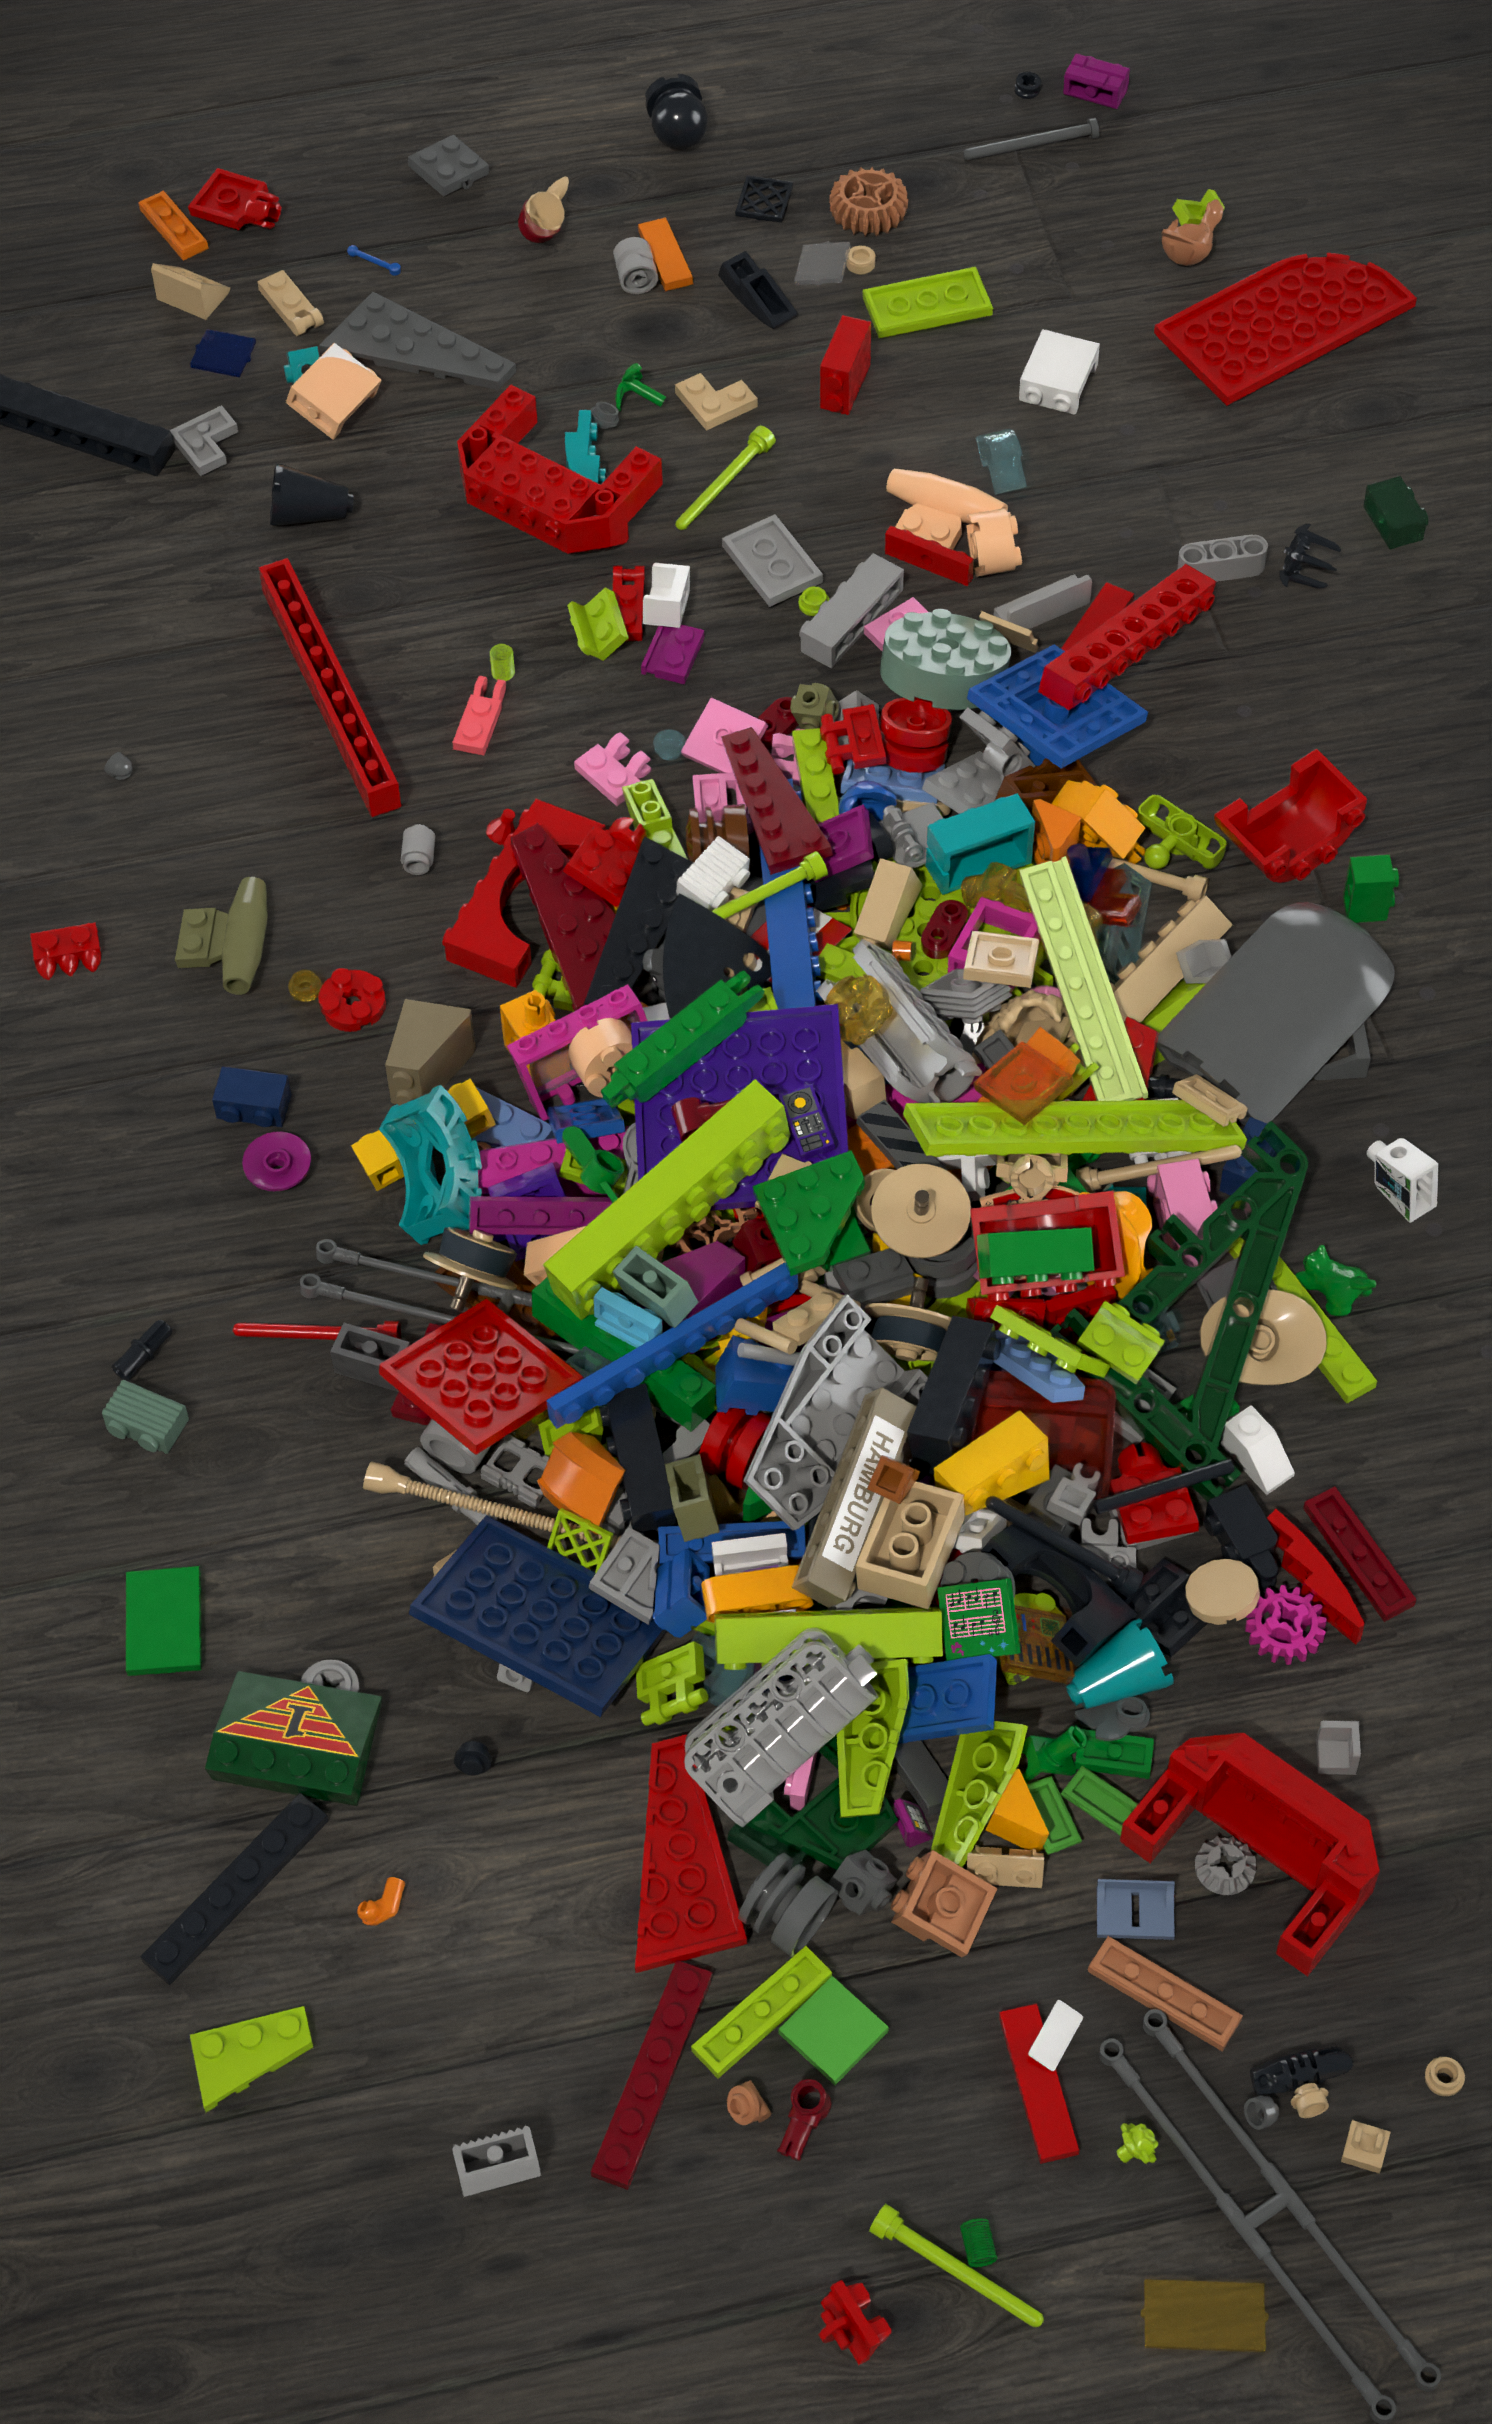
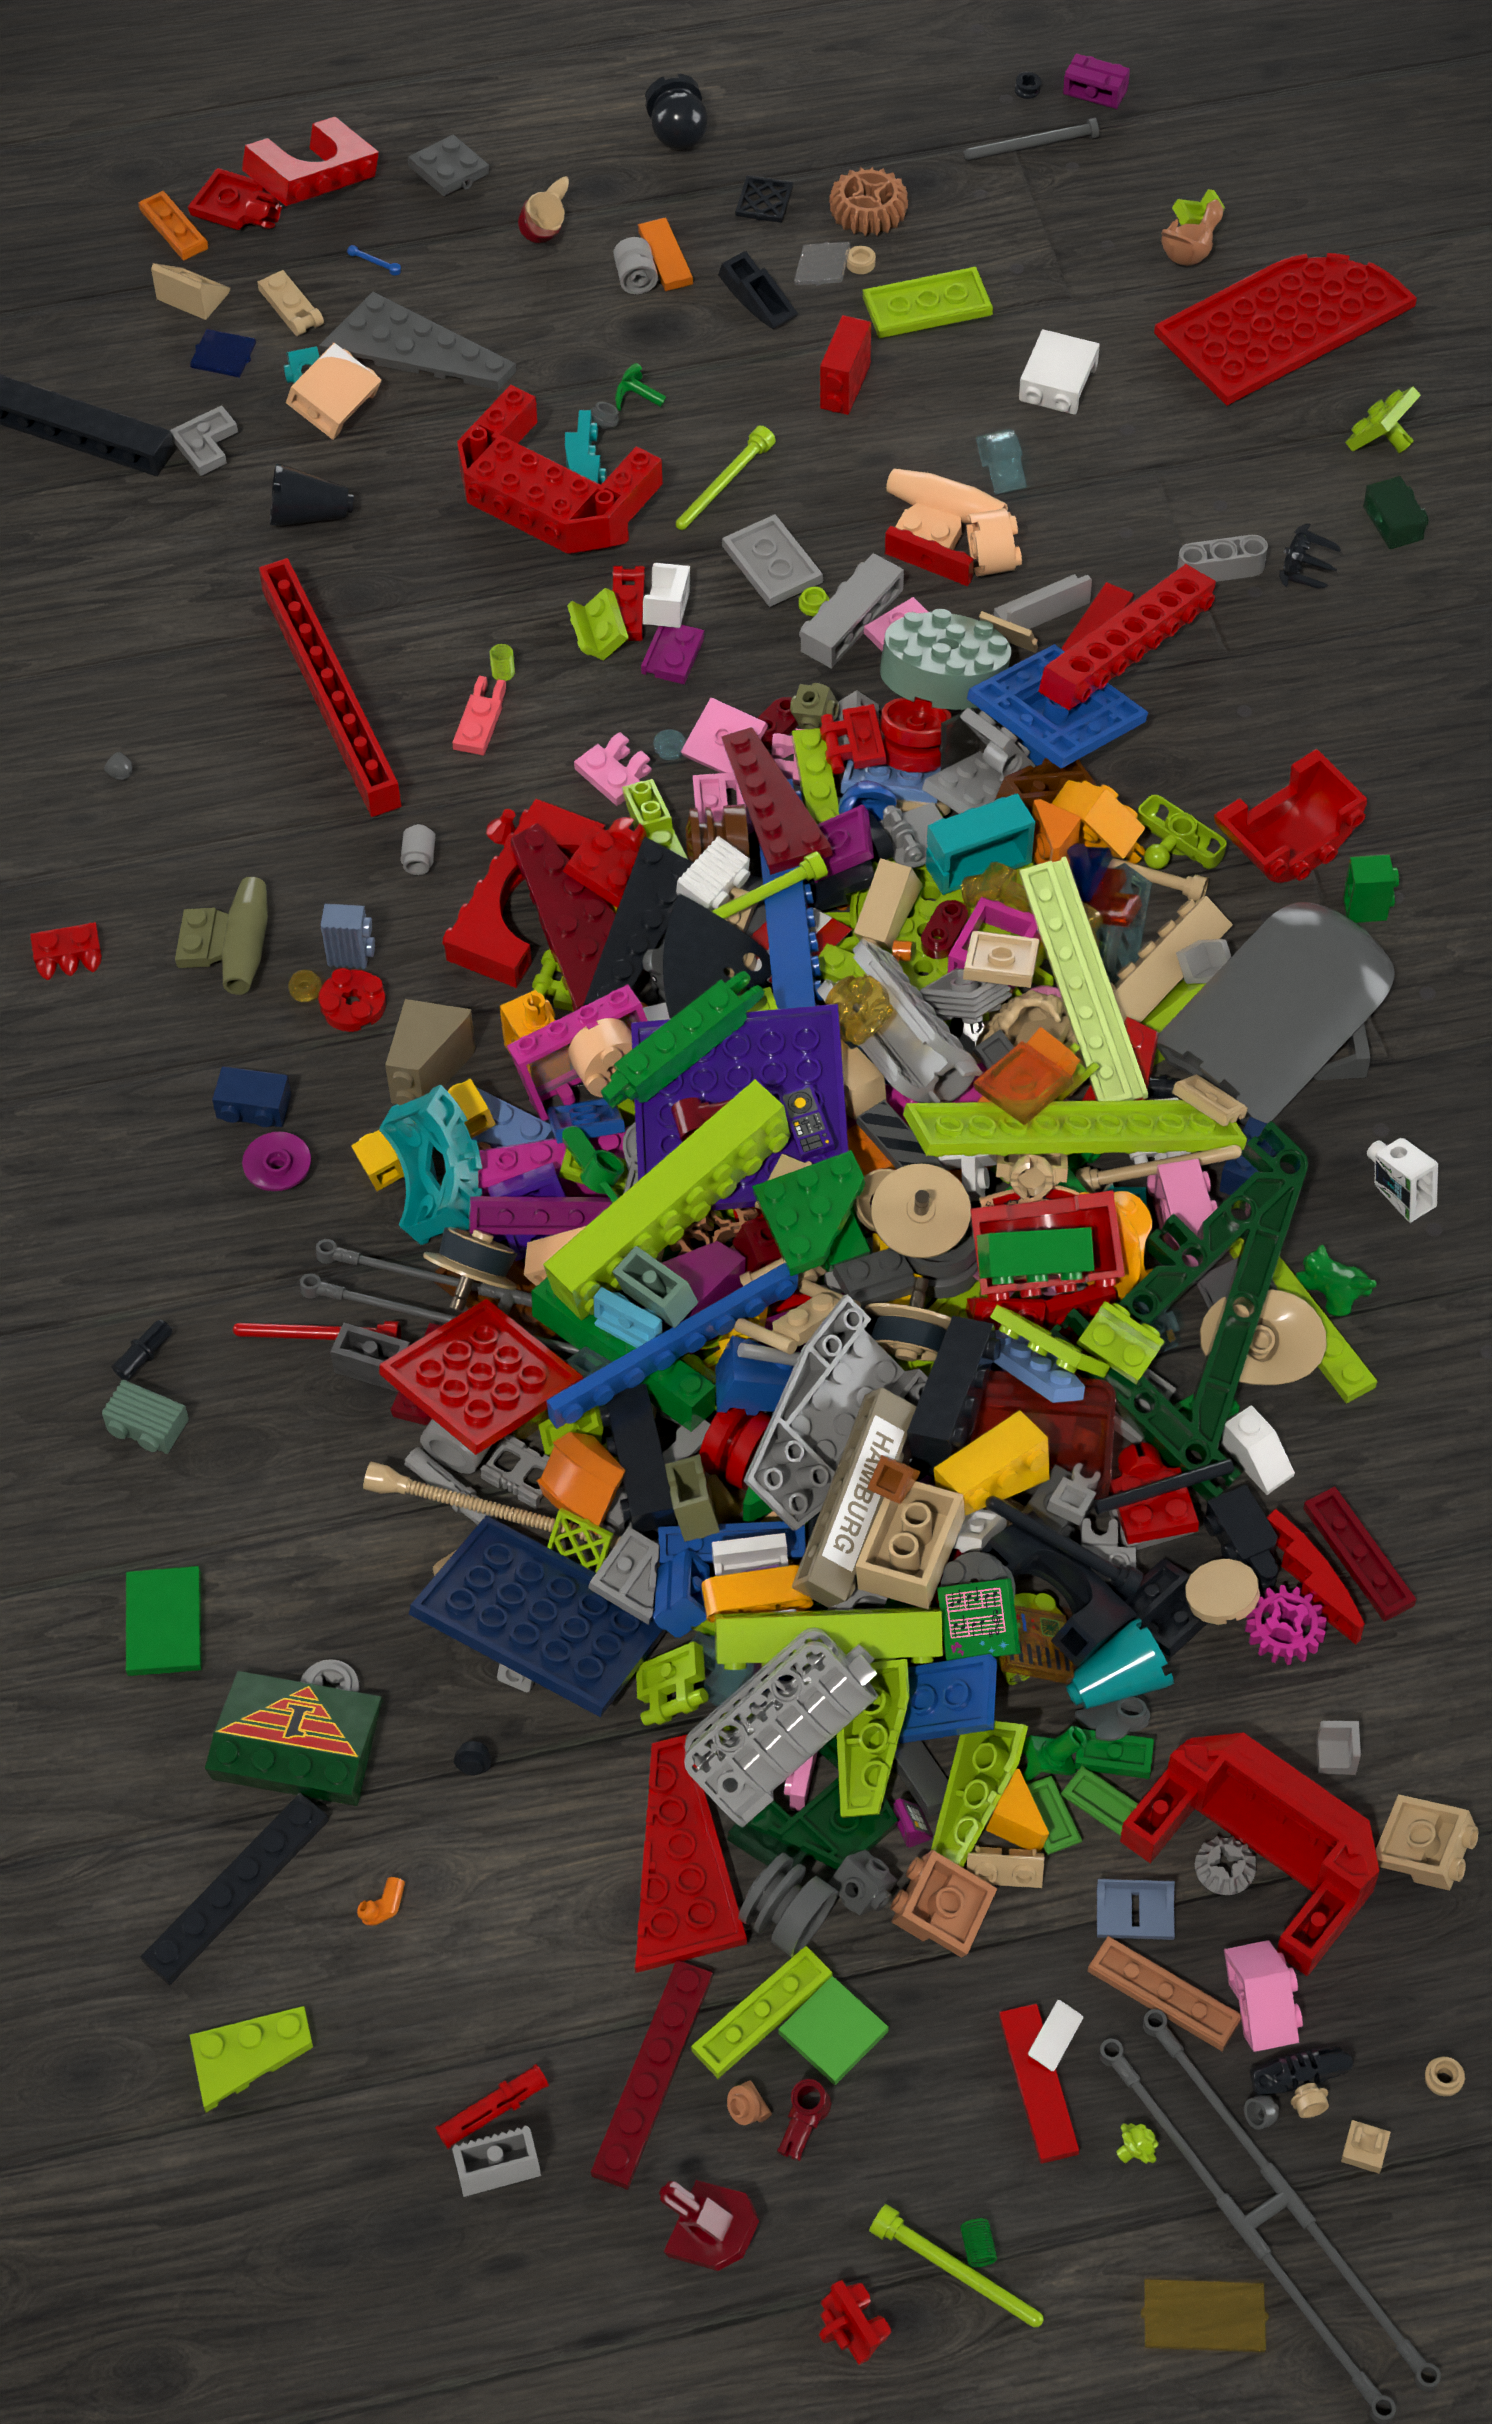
tan plate [675,373,758,431] -> none
none -> red arch [242,117,379,206]
none -> sand blue brick [321,904,375,969]
none -> red pin [435,2064,549,2149]
none -> dark red piece [659,2180,759,2271]
none -> clear smoke piece [939,707,978,771]
none -> bright pink brick [1224,1940,1303,2052]
none -> lime plate [1345,386,1421,453]
none -> tan plate [1376,1794,1478,1891]

